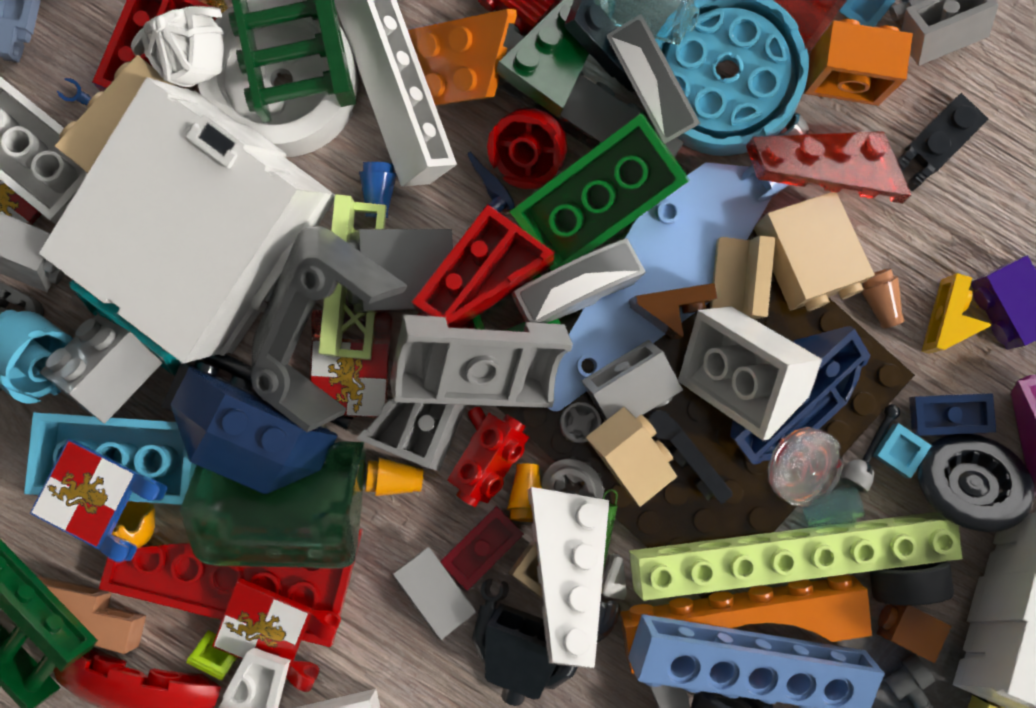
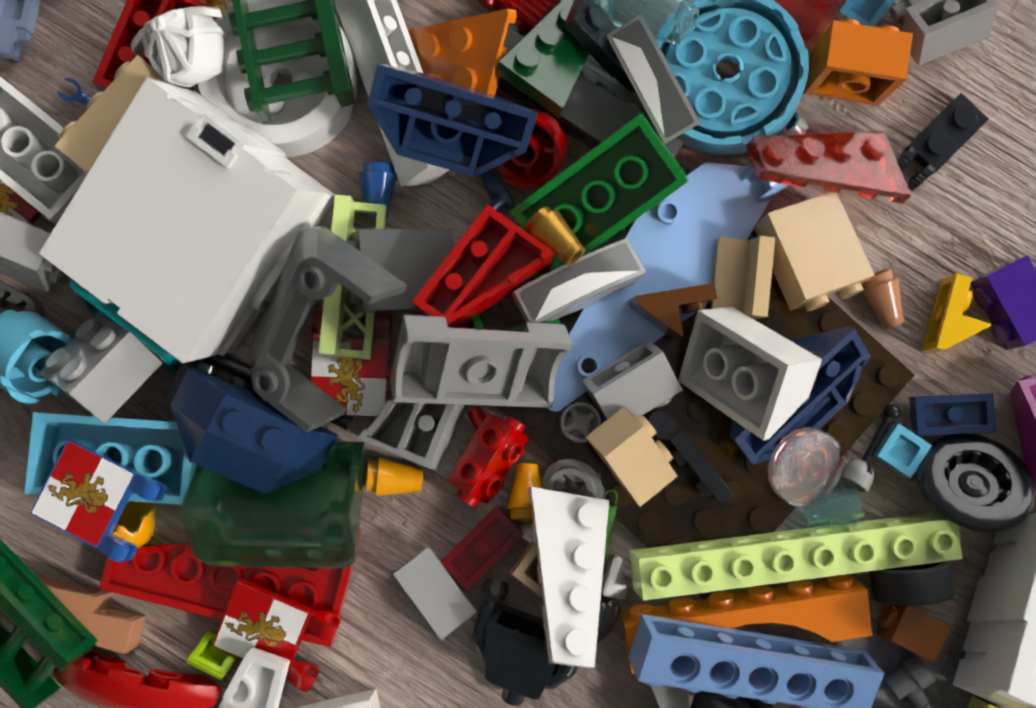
none -> dark blue wedge [367,63,538,177]
none -> pearl gold cone [525,207,585,266]

